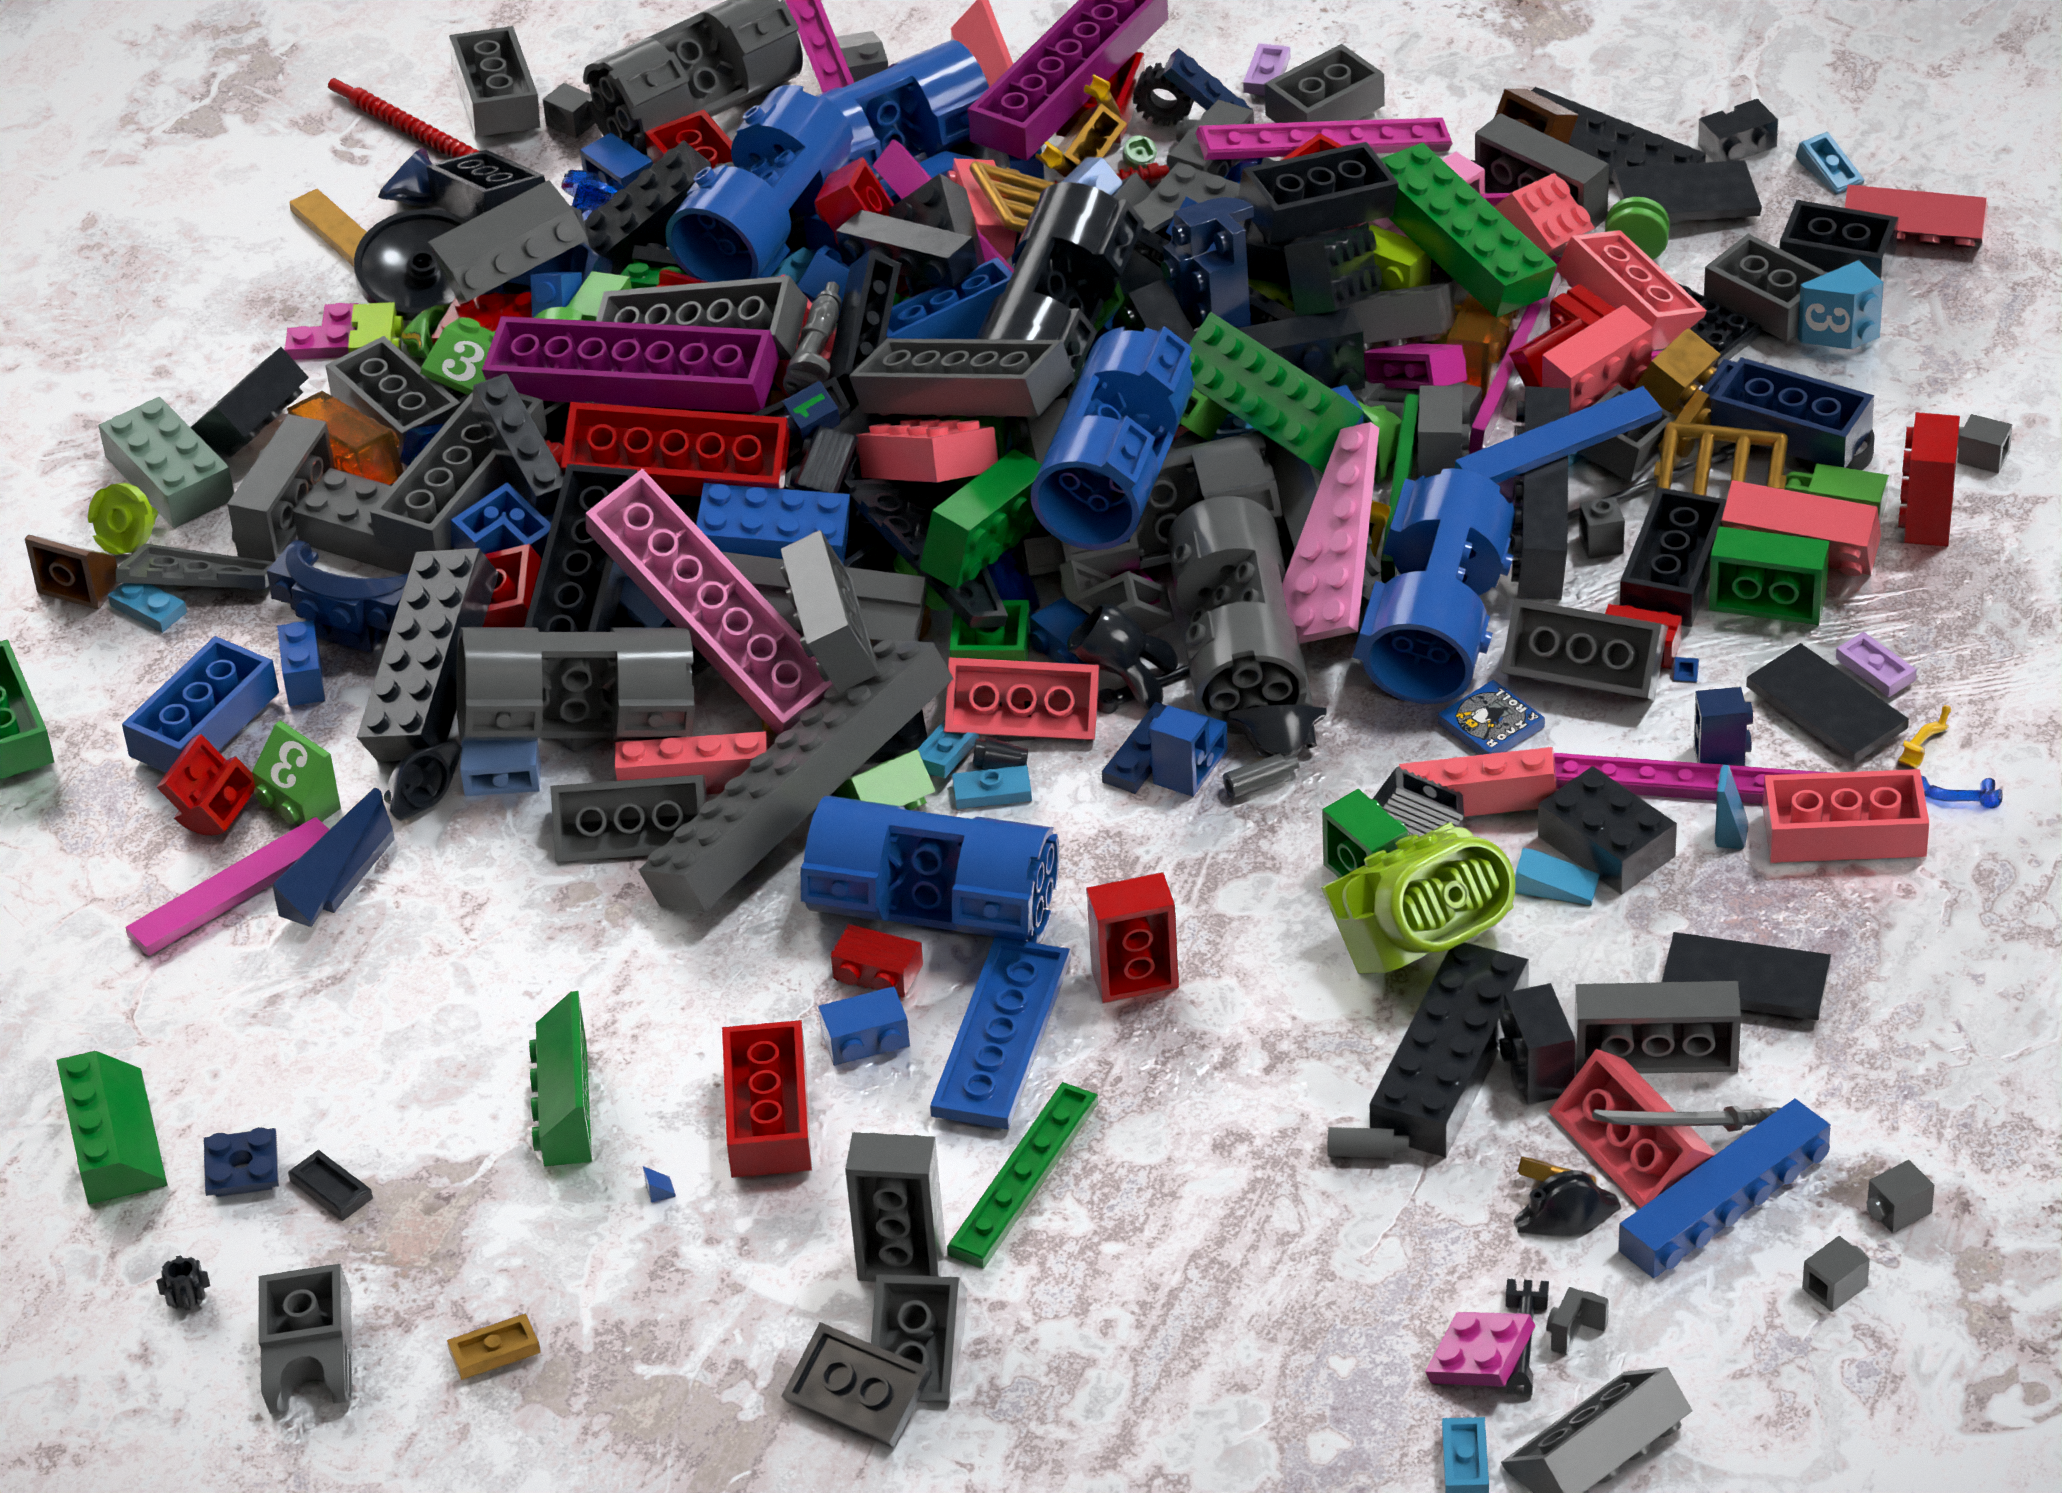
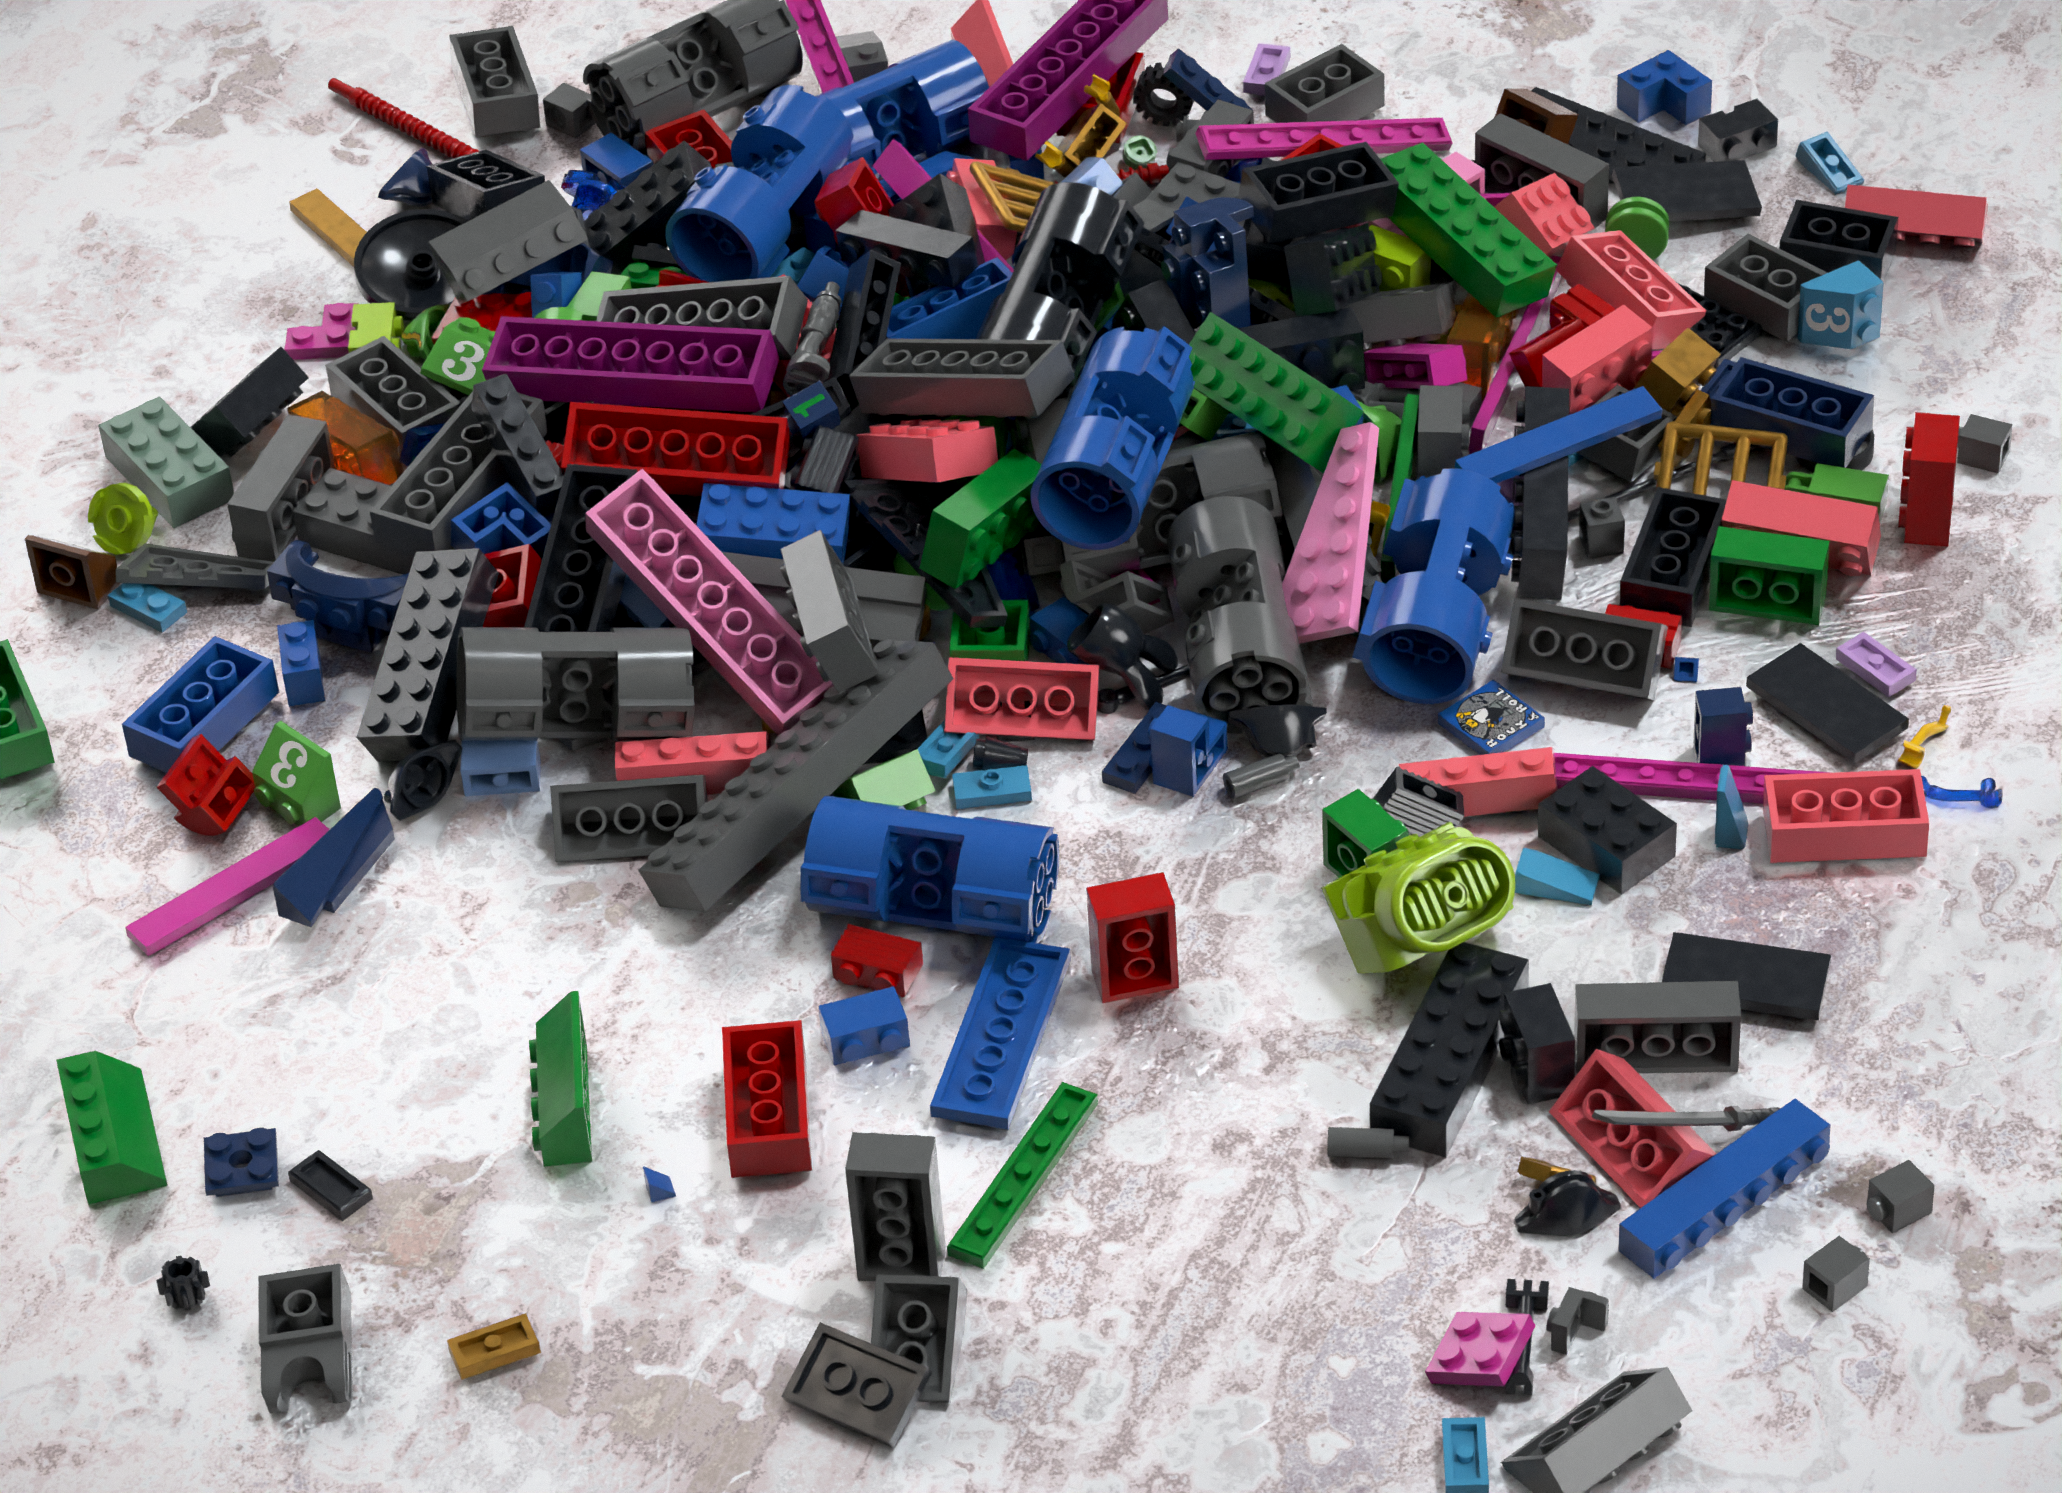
none -> blue brick [1617,50,1712,126]

